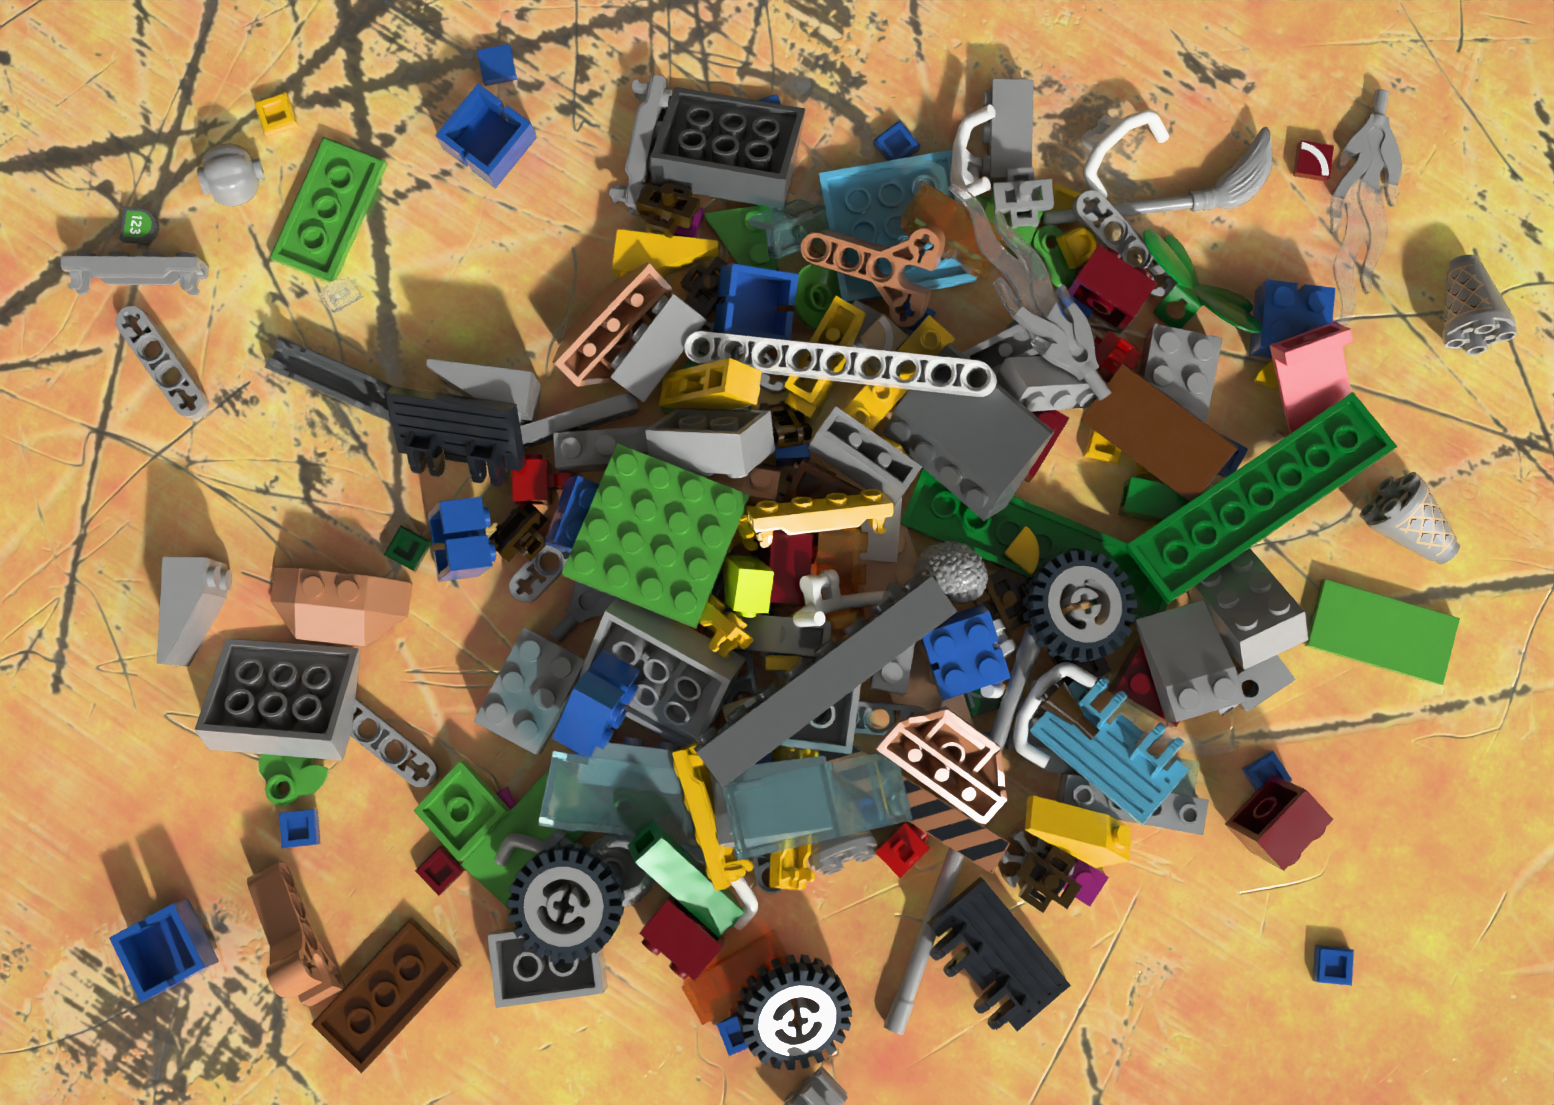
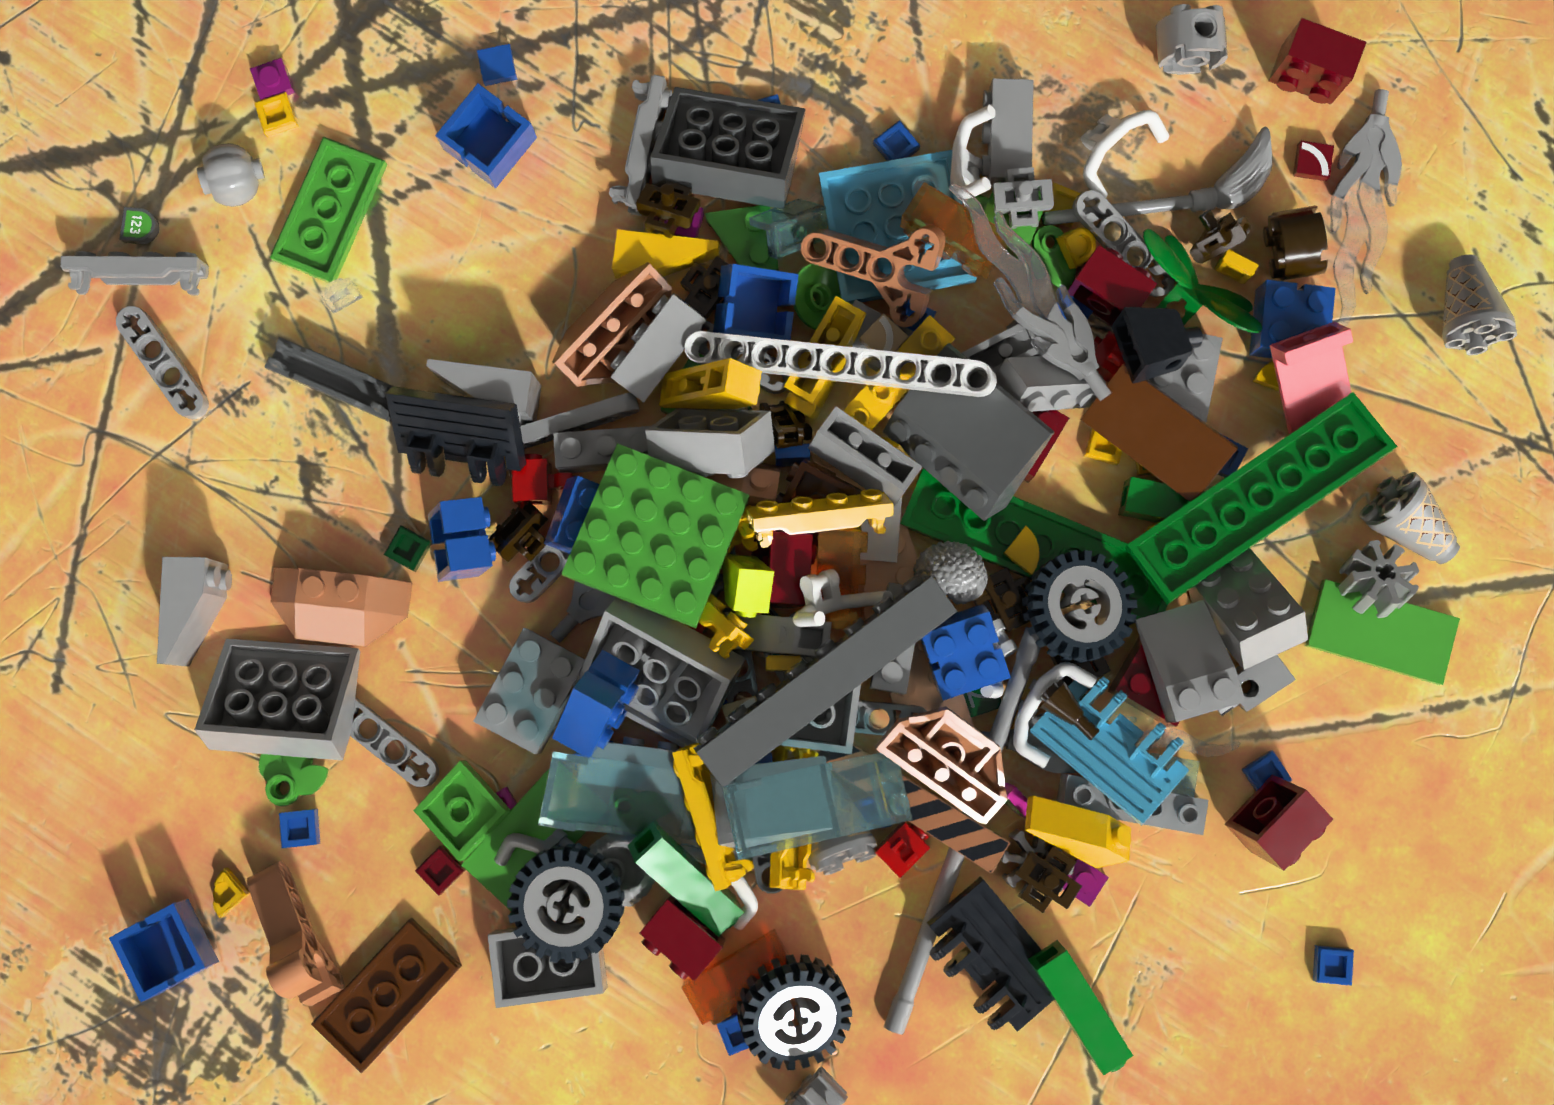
none -> yellow tile [213,867,250,918]
none -> magenta plate [250,58,295,100]
none -> dark pink tile [1005,783,1028,819]
none -> green brick [1028,940,1133,1075]
none -> black torso [1111,307,1203,384]
none -> light grey brick [1156,4,1228,75]
none -> dark brown piece [1189,210,1251,264]
none -> yellow tile [1215,249,1258,284]
none -> dark brown brick [1263,205,1328,281]
none -> dark red brick [1269,18,1367,104]
none -> light grey gear [1338,540,1419,618]

